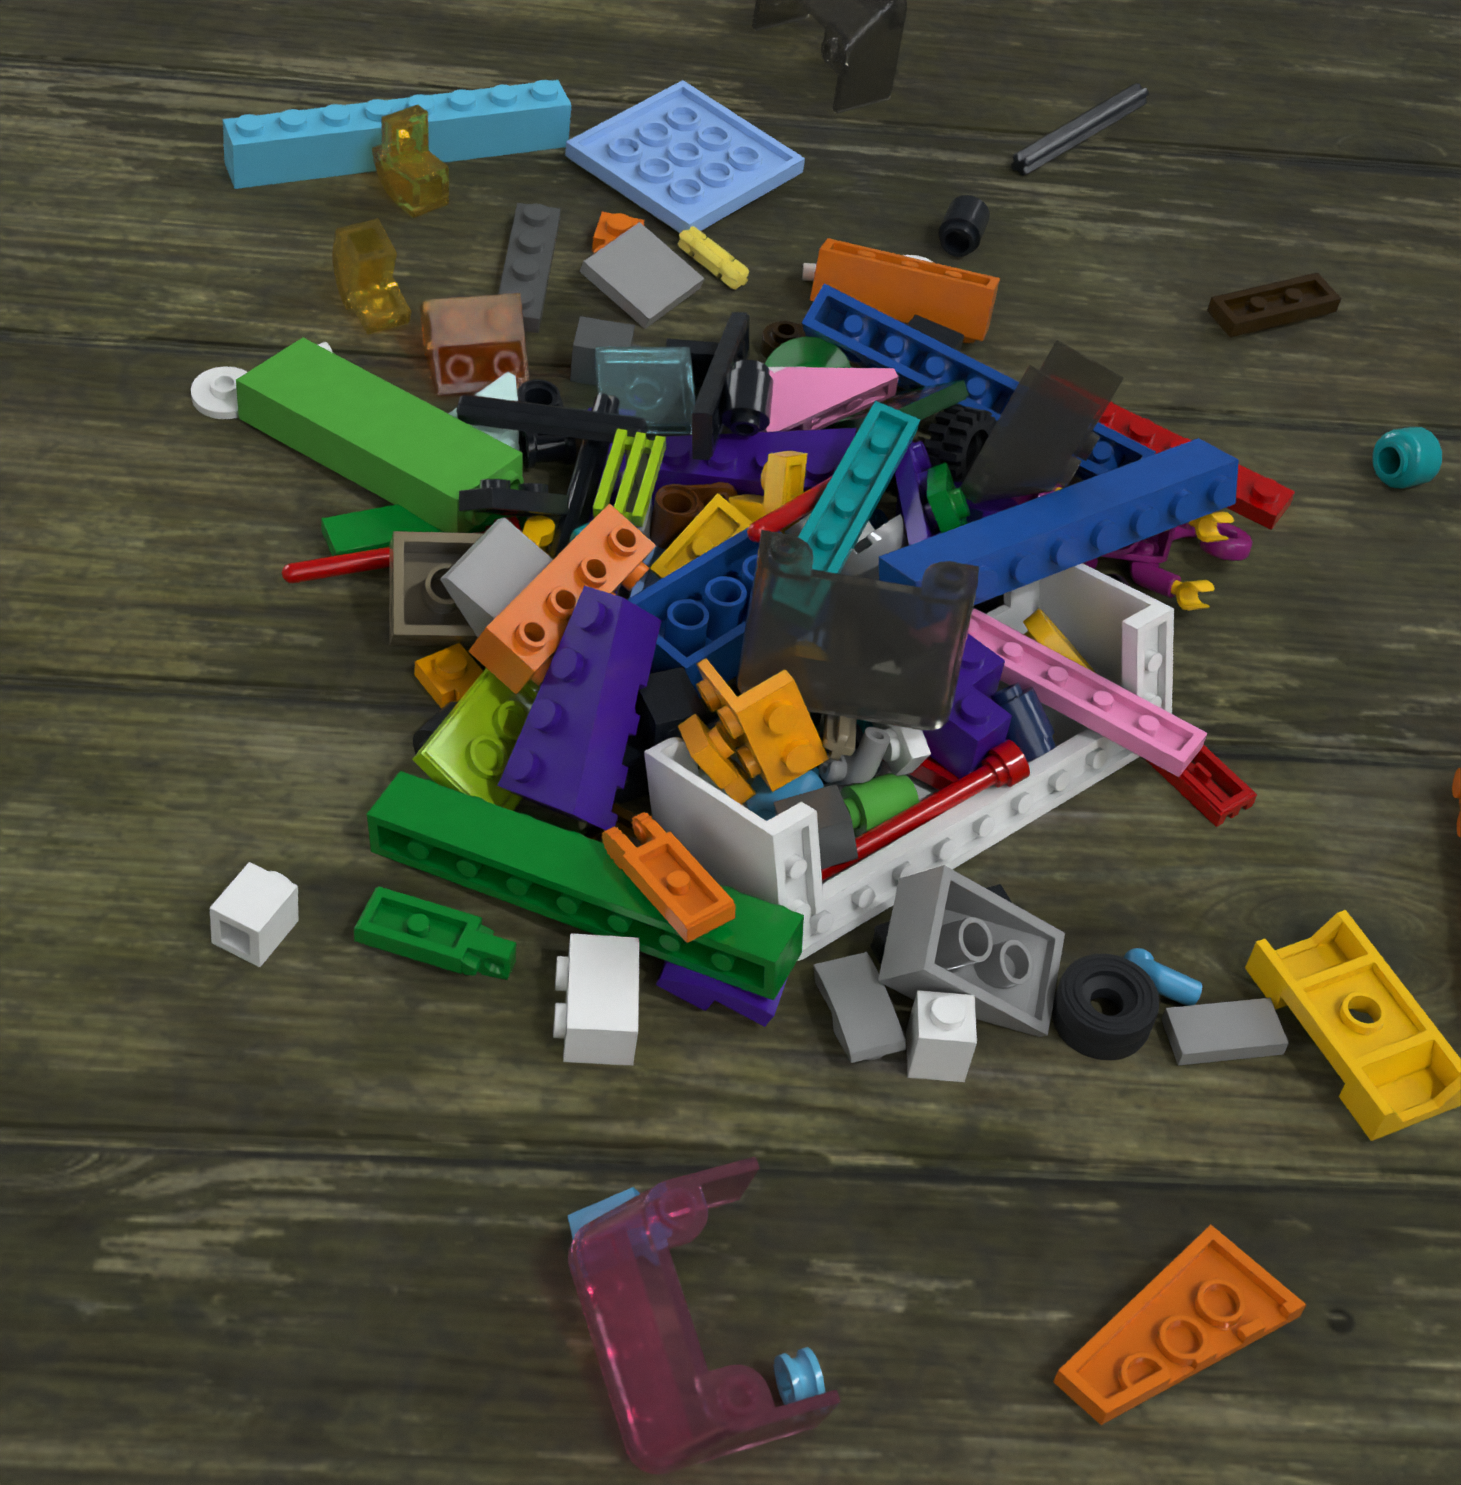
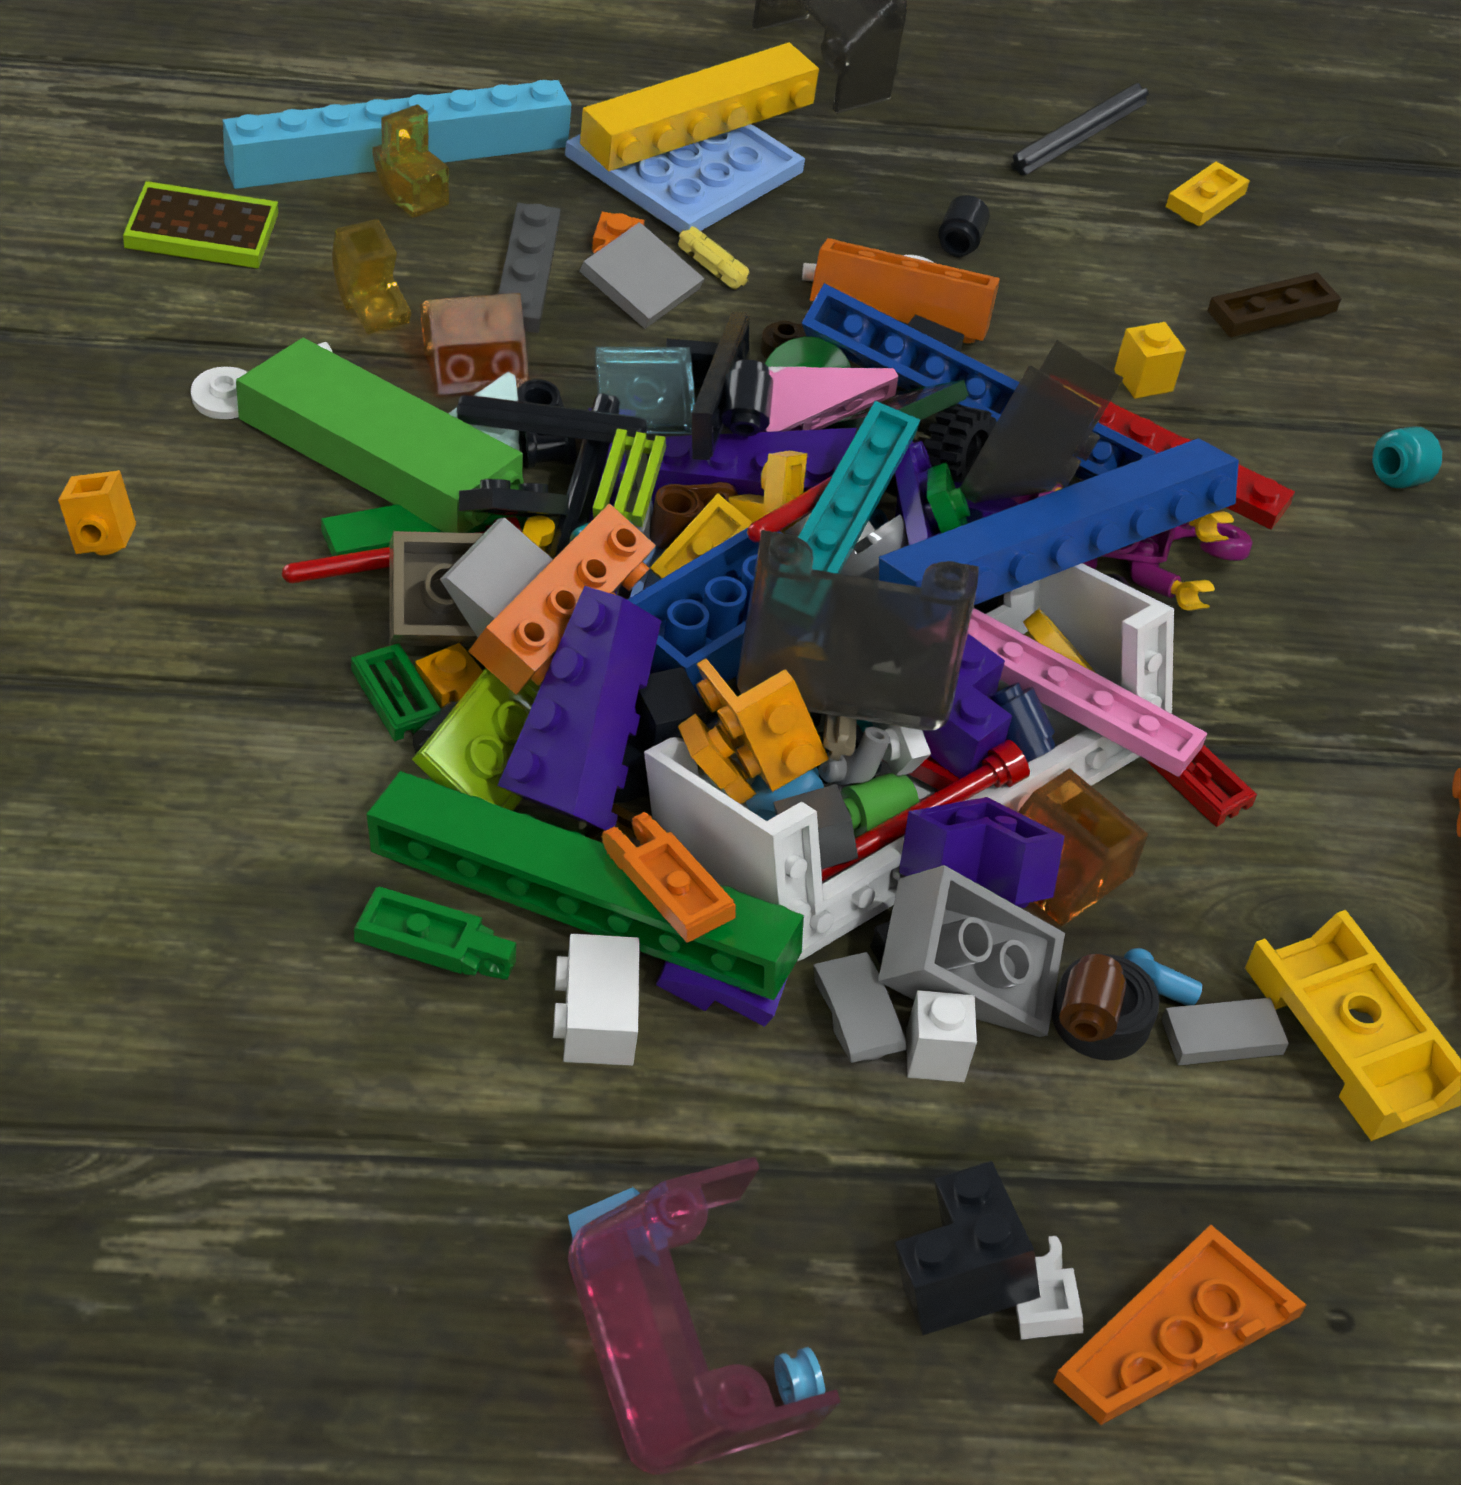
white brick [210,862,298,967] -> none
dark grey brick [570,316,641,390] -> none
none -> light orange brick [58,470,136,555]
none -> tile [123,181,278,269]
none -> green tile [351,643,440,742]
none -> yellow brick [580,42,819,172]
none -> black brick [895,1161,1040,1335]
none -> dark purple brick [899,797,1065,908]
none -> white plate [1016,1236,1083,1339]
none -> clear orange slope [1018,768,1148,927]
none -> reddish brown brick [1059,954,1127,1042]
none -> yellow brick [1114,322,1186,399]
none -> yellow plate [1166,161,1250,226]

